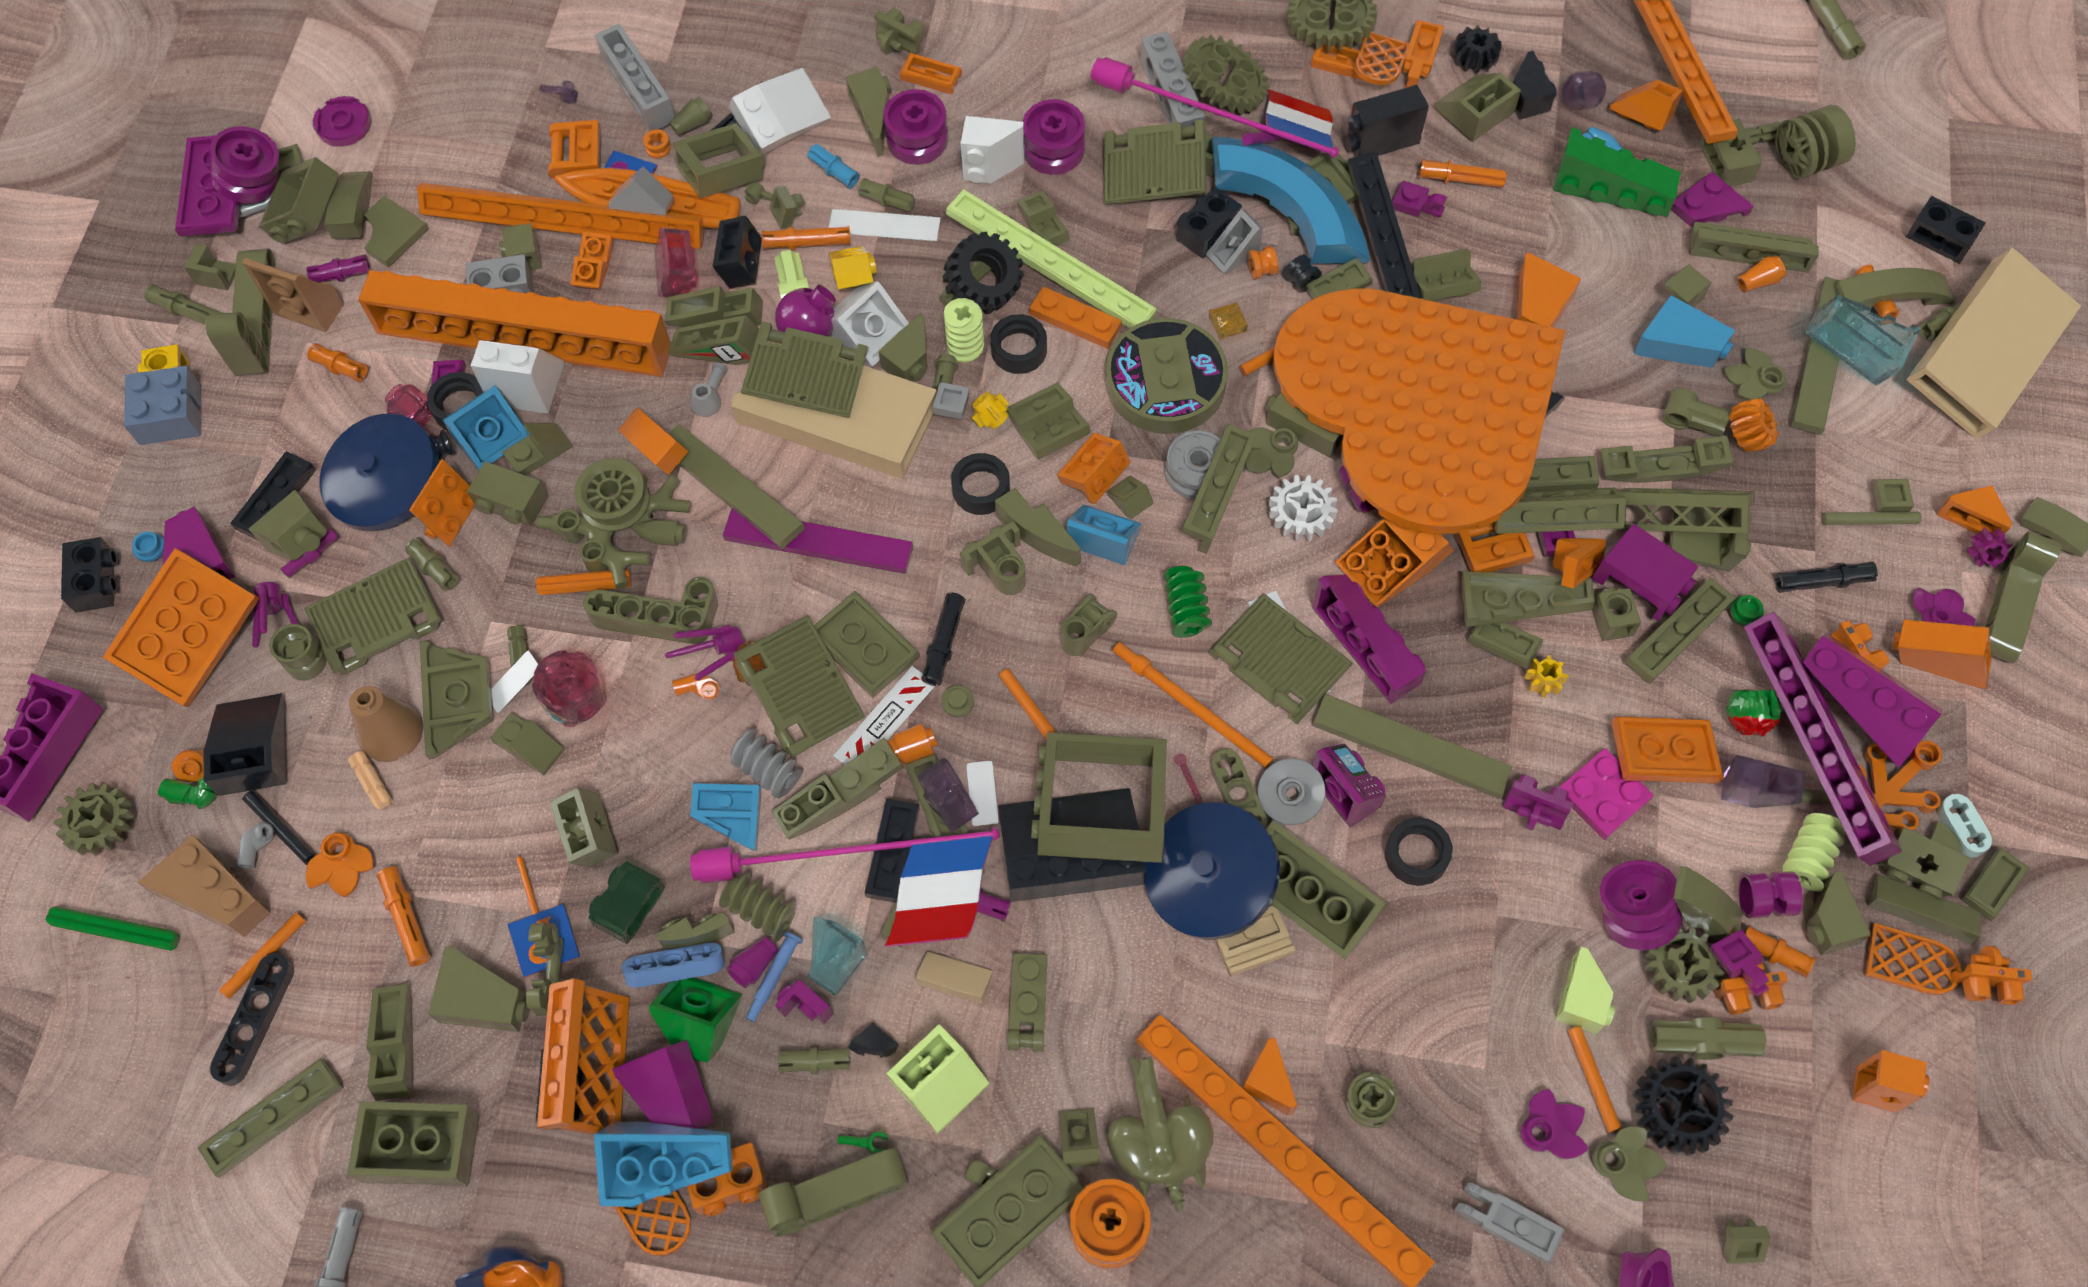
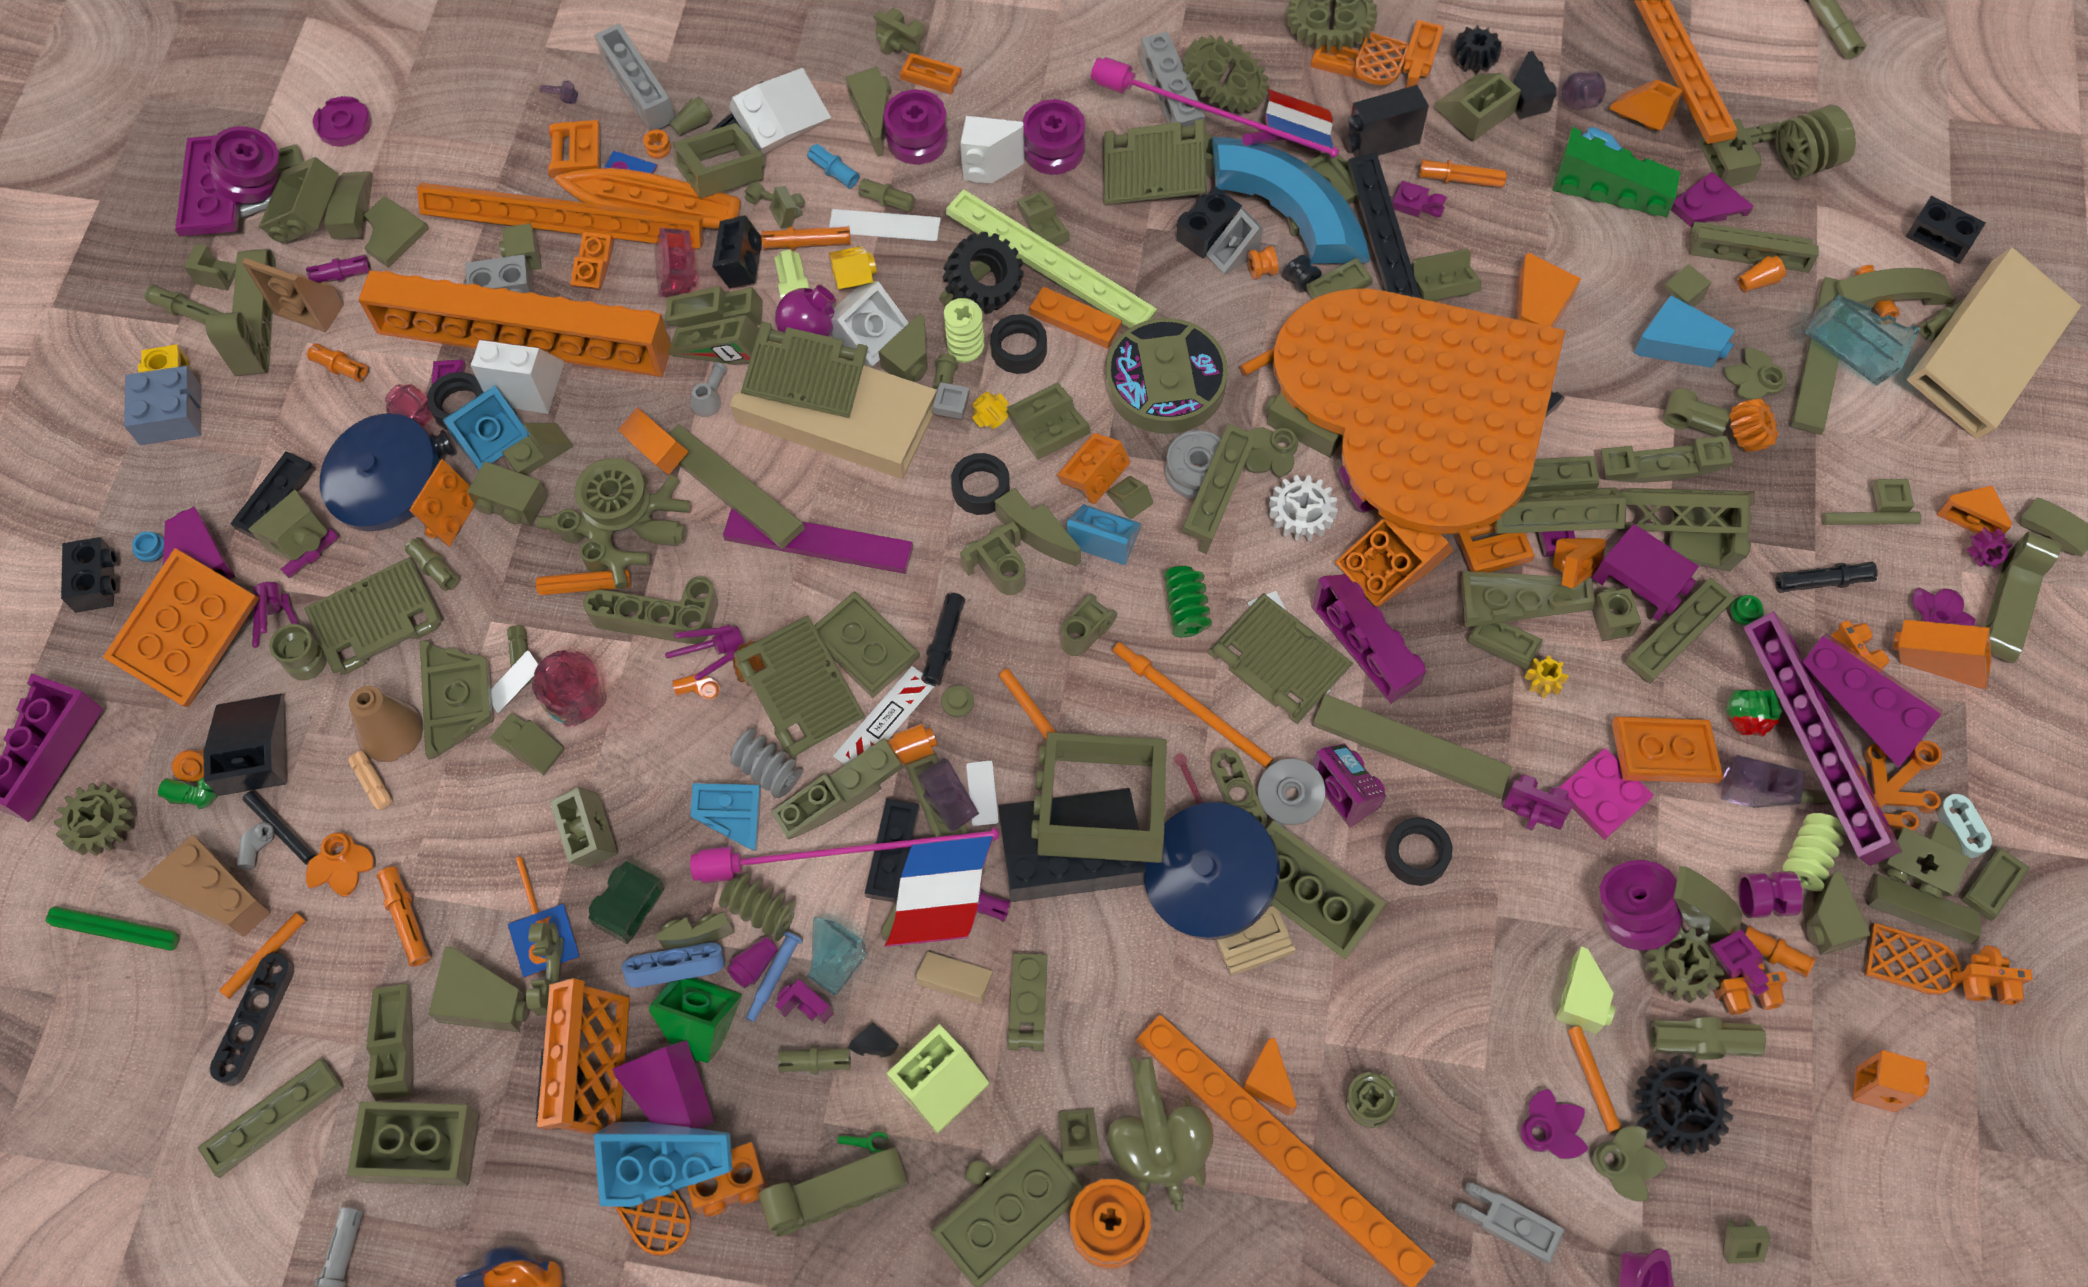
light grey slope [608,167,674,215] -> none
clear yellow tile [1209,302,1248,340] -> none

